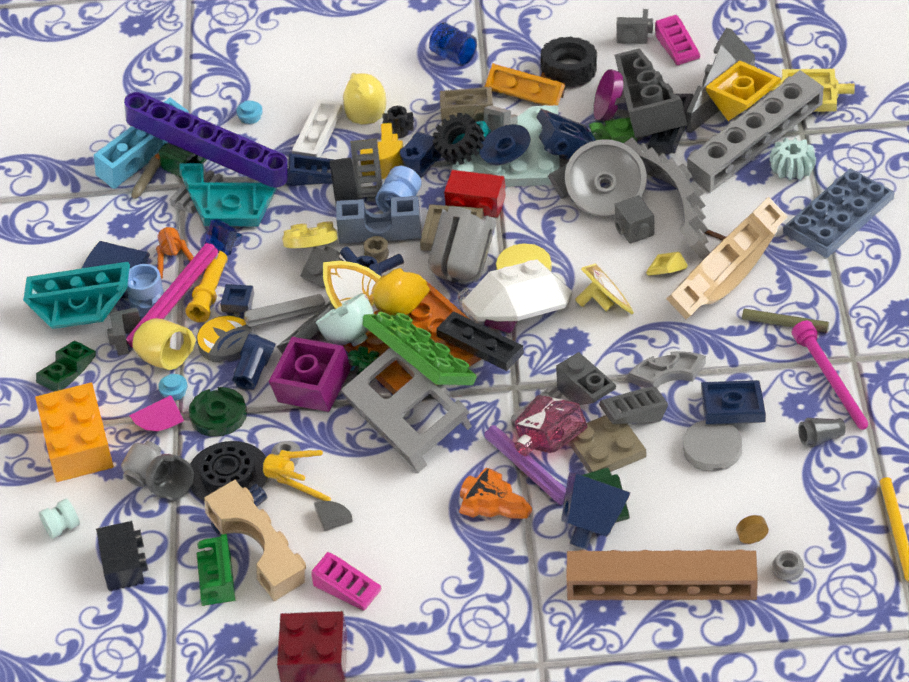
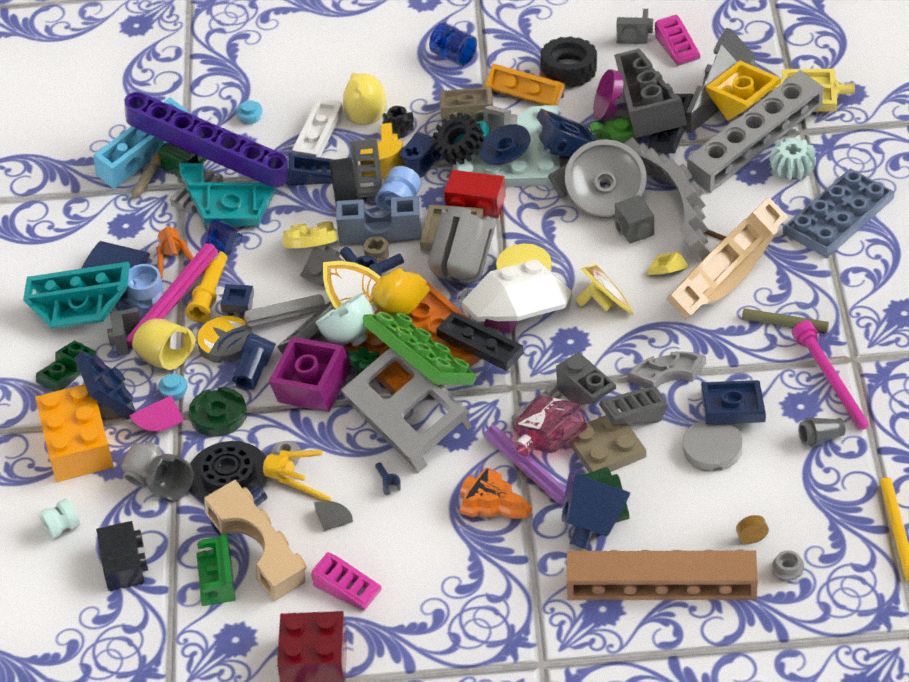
none -> dark blue plate [74,350,136,419]
none -> dark blue hand [375,462,401,495]

